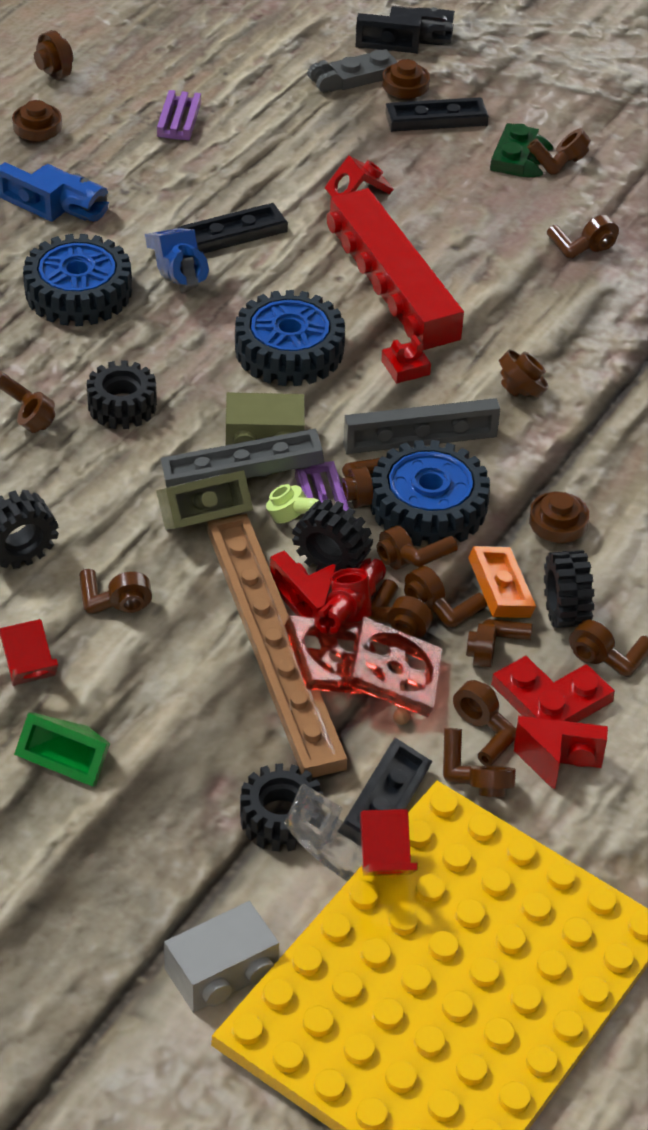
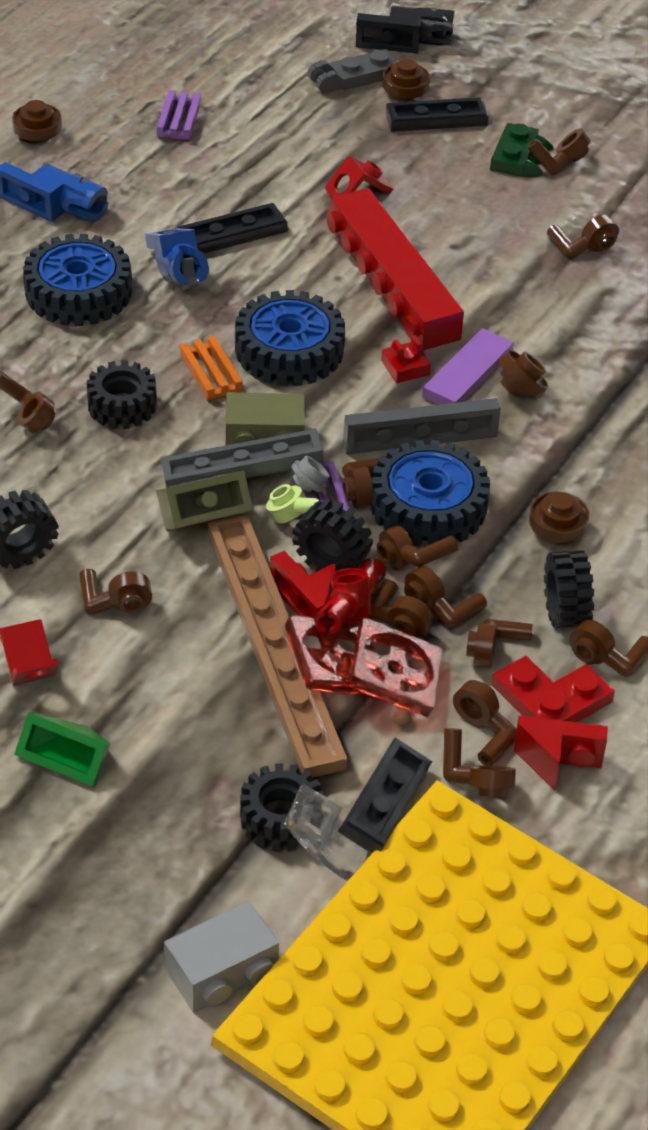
reddish brown plate [34,30,74,80] -> none
red bracket [360,809,418,876] -> none
orange plate [468,546,536,618] -> none
none -> orange tile [180,336,243,401]
none -> light grey plate [291,456,330,492]
none -> medium lavender tile [422,328,514,405]

